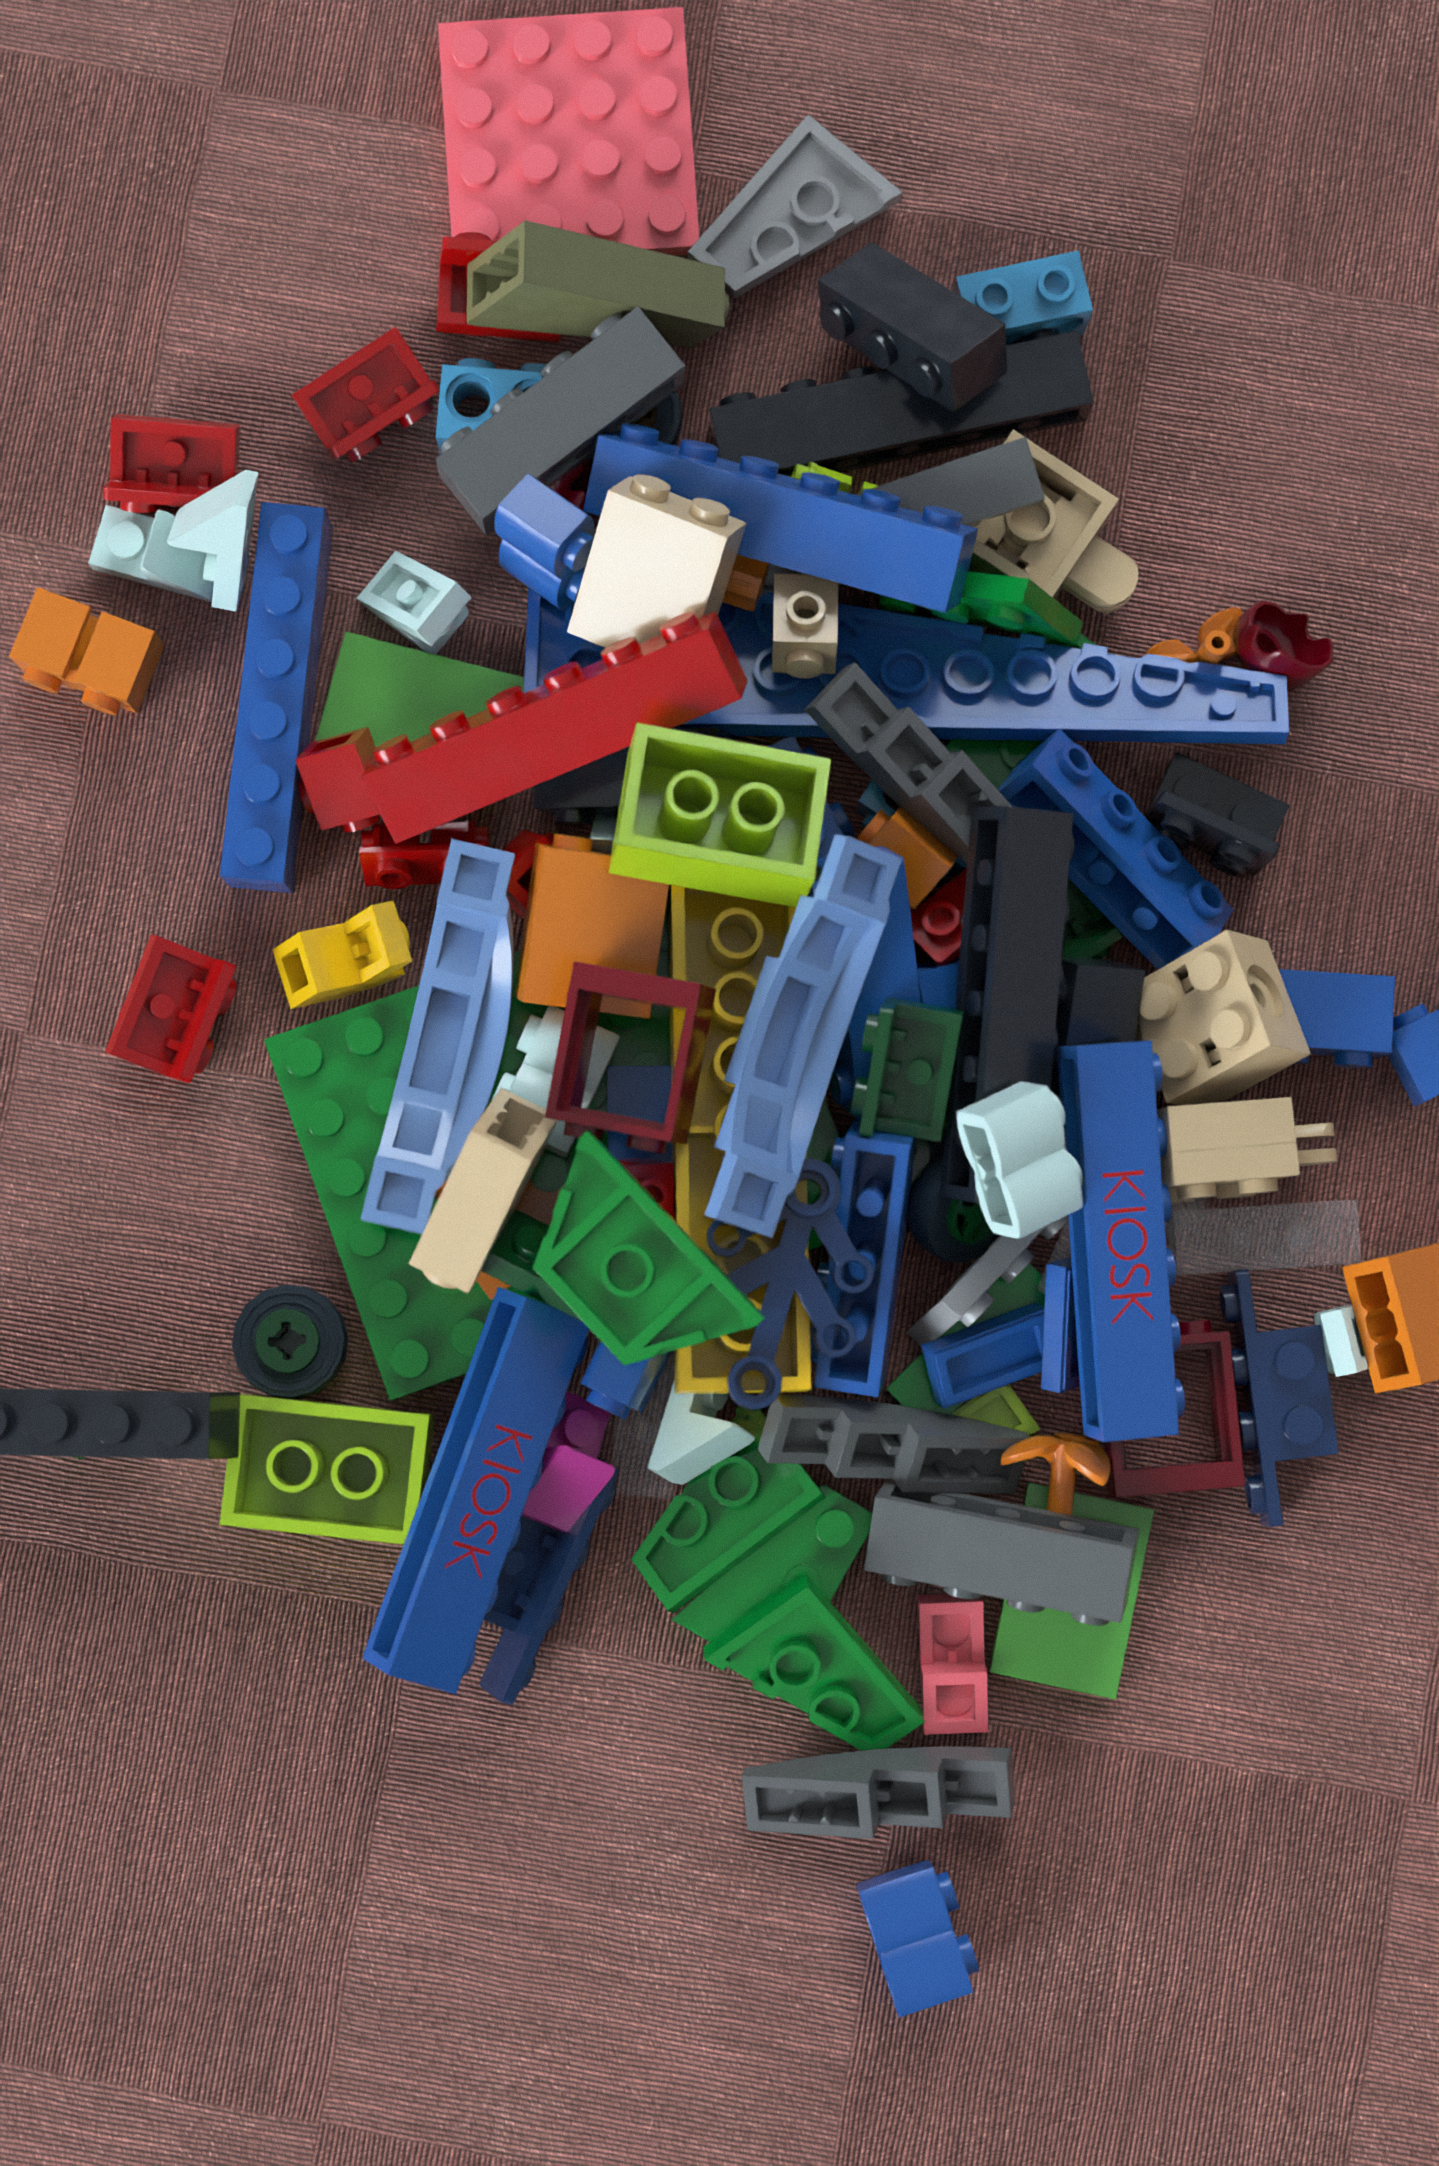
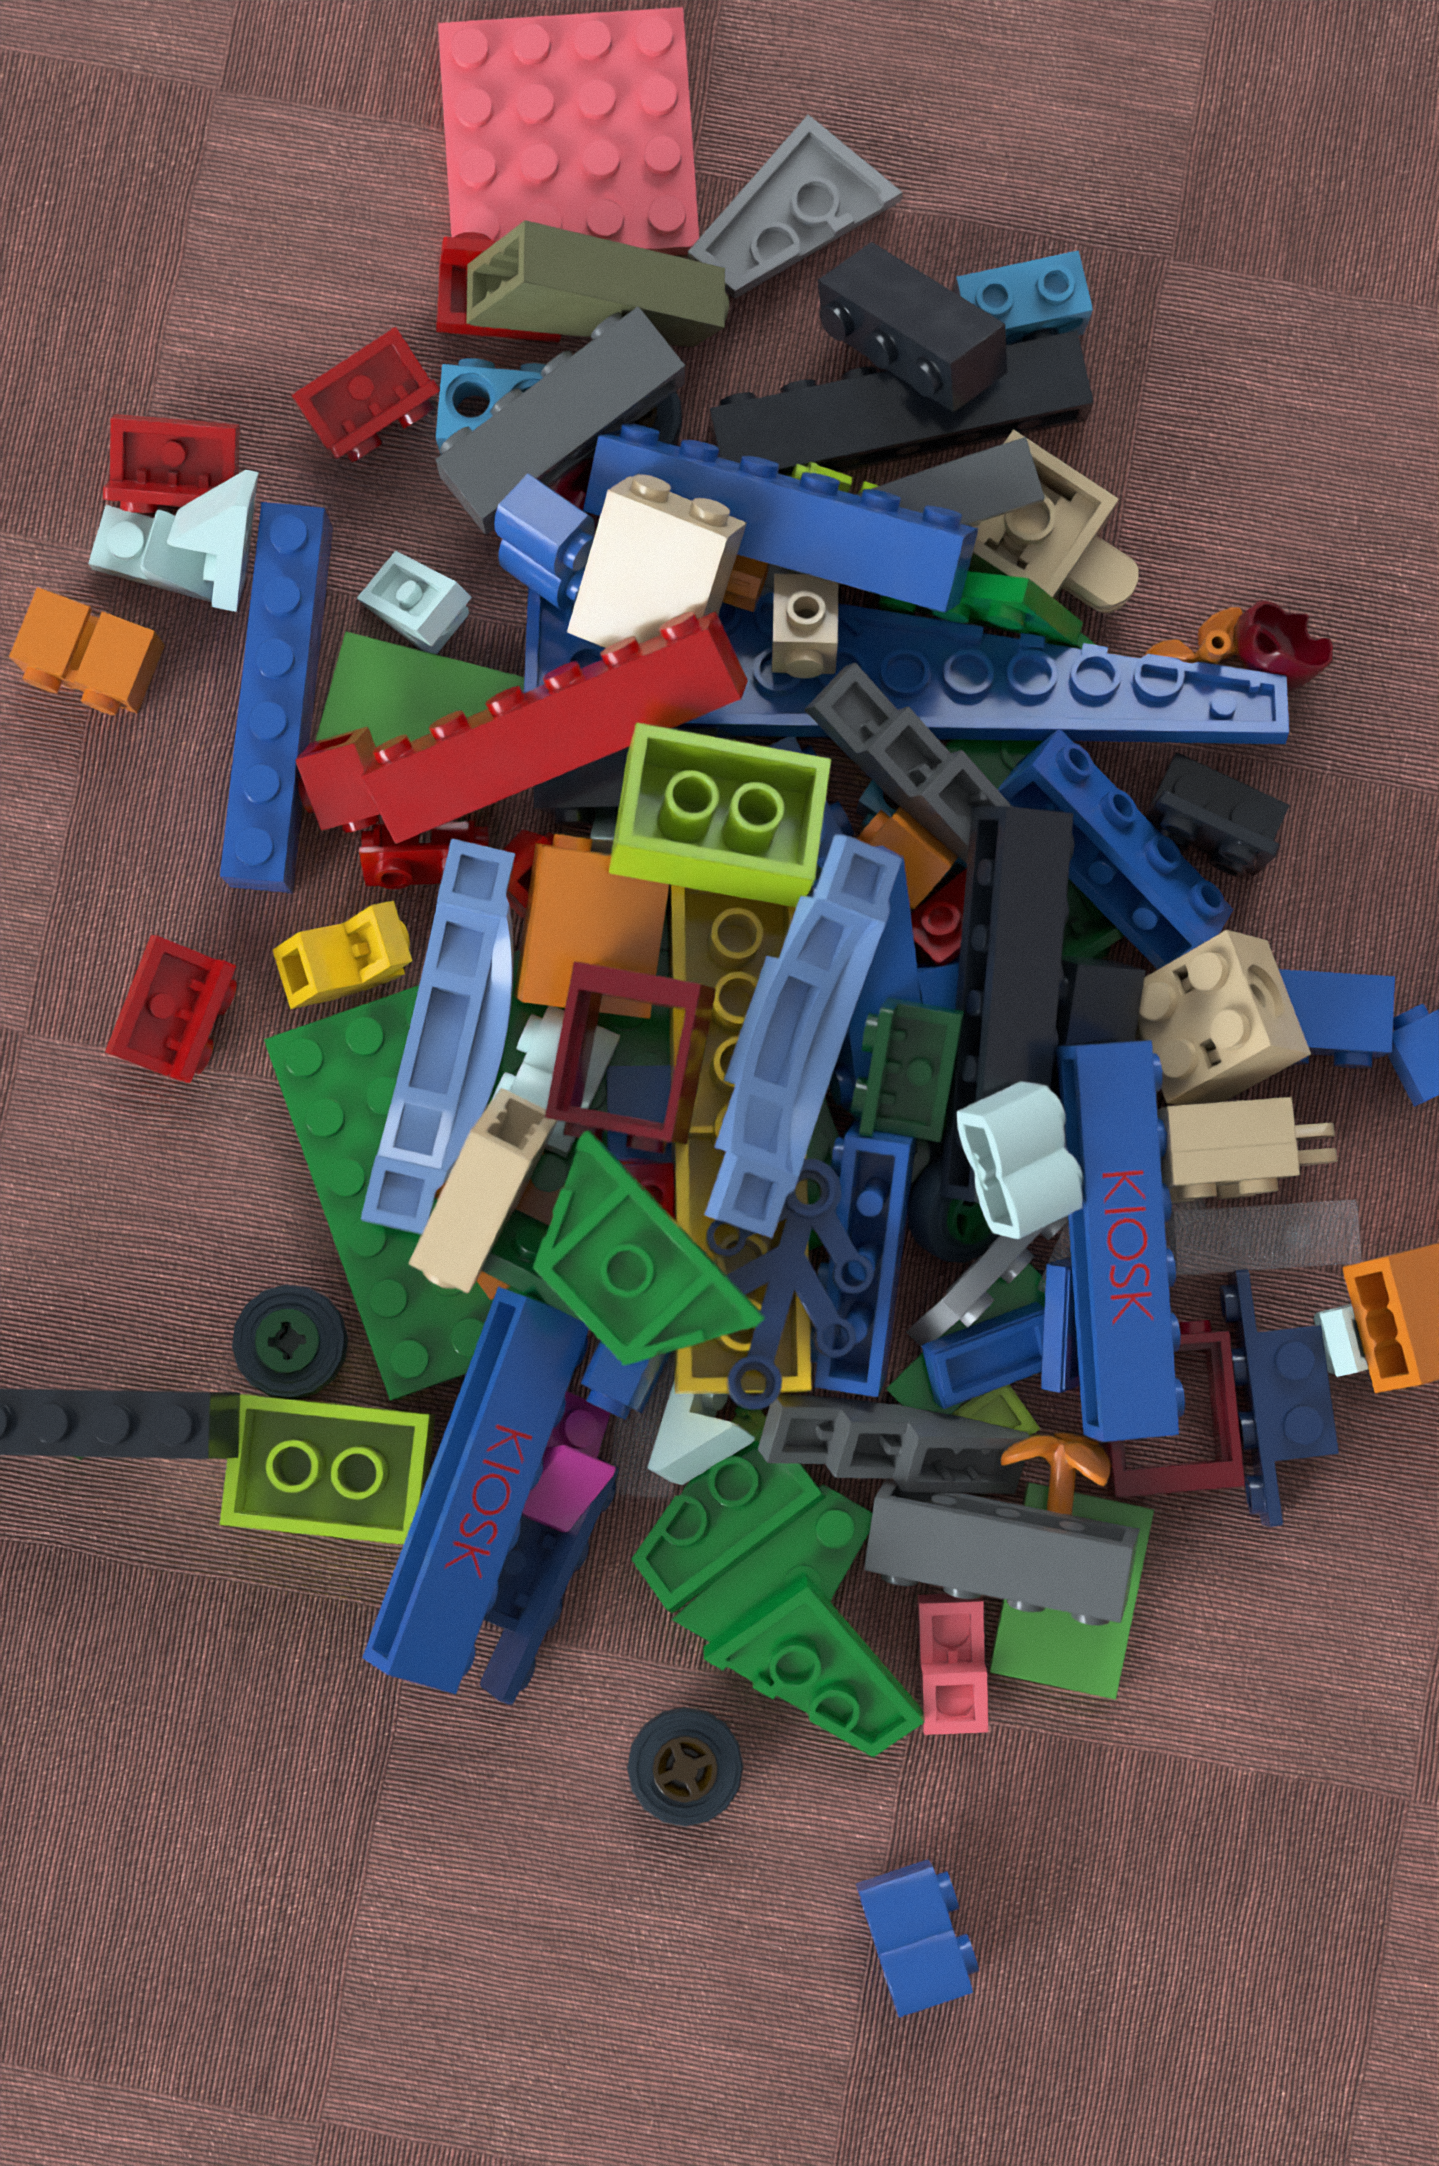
dark grey slope [742,1746,1015,1839] -> none
none -> black wheel [627,1707,743,1827]

